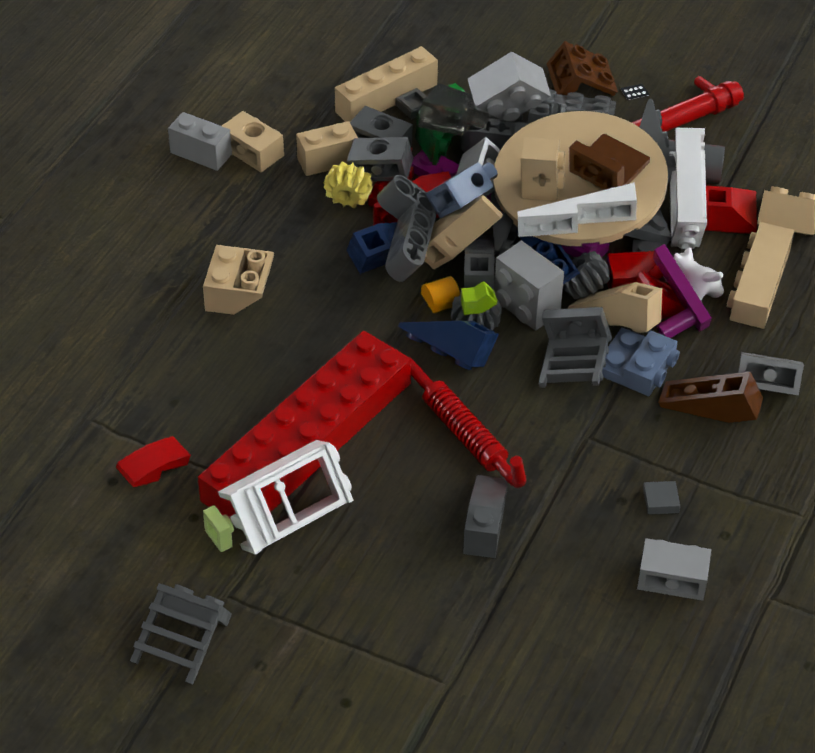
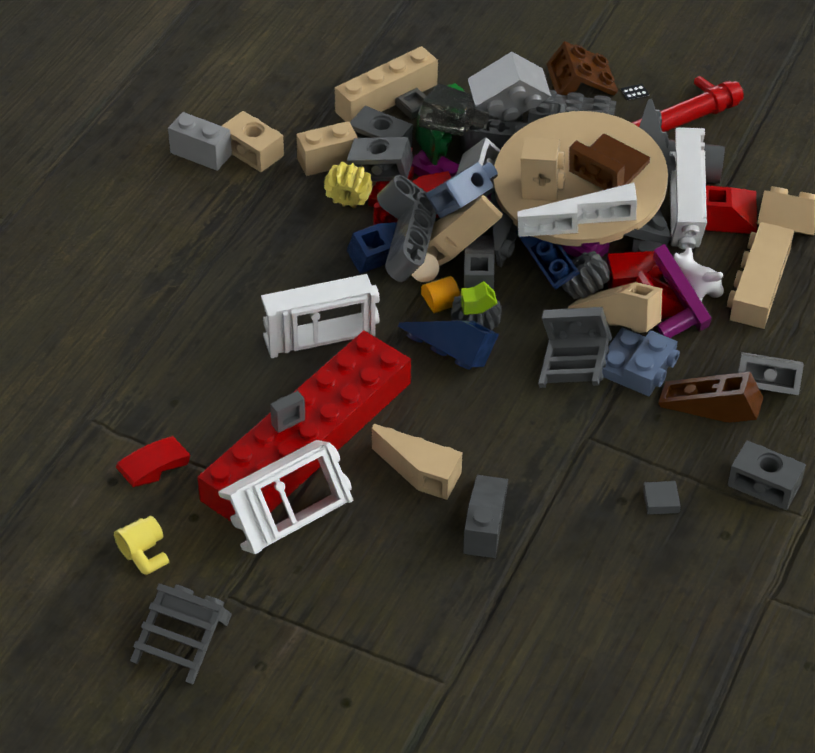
tan slope [203,245,274,315] -> none
yellowish green plate [203,505,234,552] -> none
red piece [409,357,526,488] -> none
light grey piece [494,241,564,331] -> none
light grey brick [637,538,711,600] -> none
none -> light yellow piece [114,516,169,575]
none -> white door [261,274,380,358]
none -> dark grey plate [270,391,305,433]
none -> tan slope [372,424,462,500]
none -> tan tile [411,253,439,282]
none -> dark grey brick [728,440,806,510]

